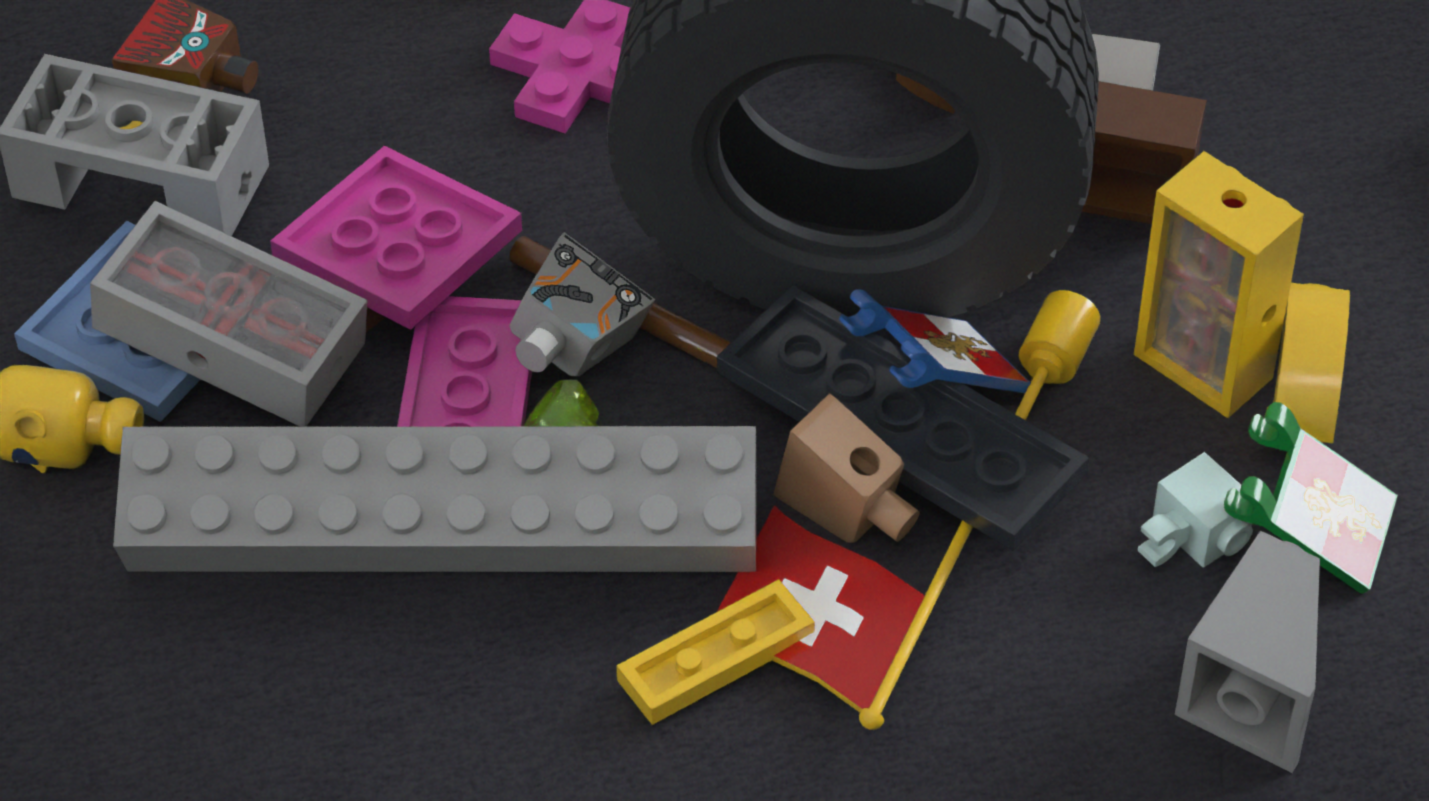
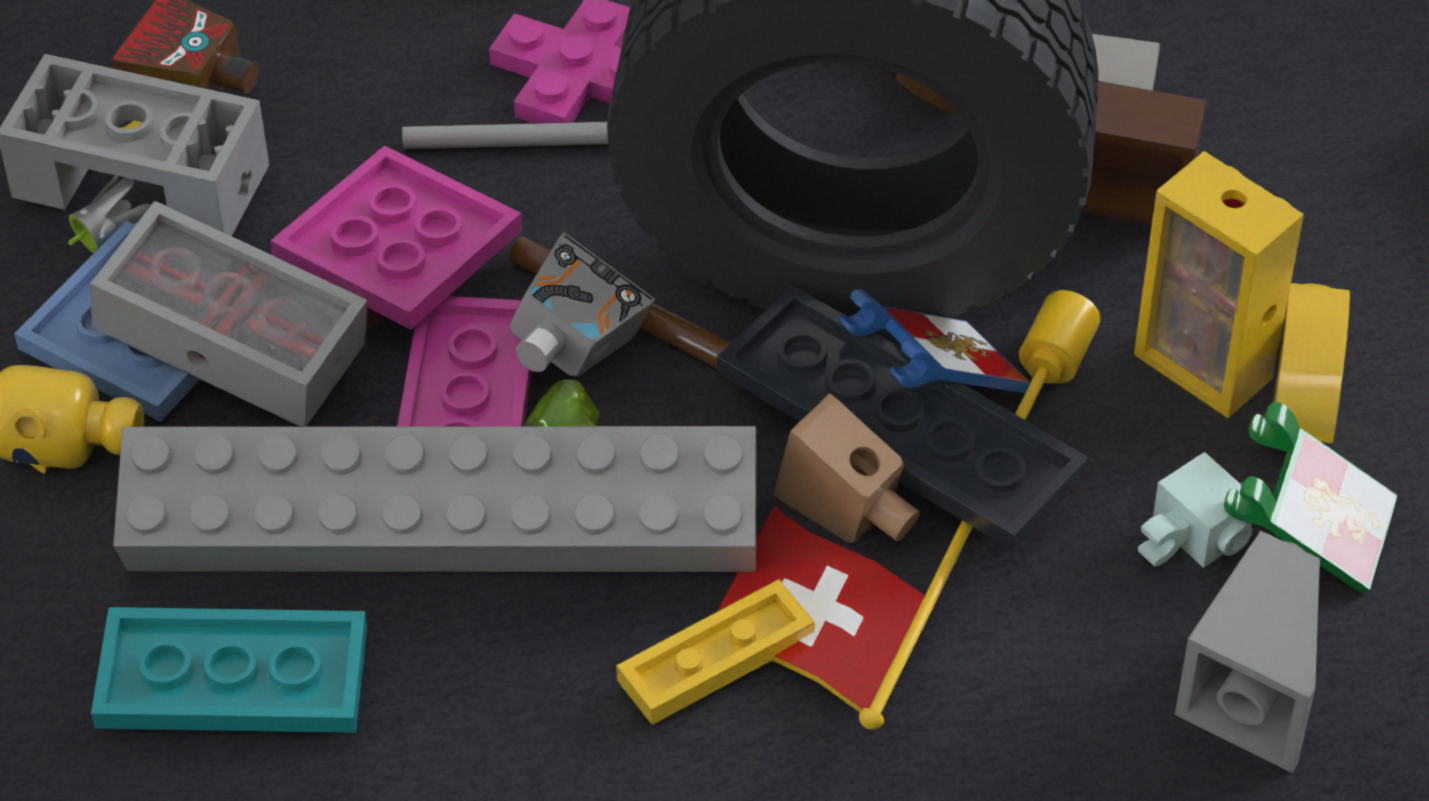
none -> flat silver piece [68,175,151,253]
none -> teal plate [91,607,367,733]
none -> light grey bar [402,122,608,149]

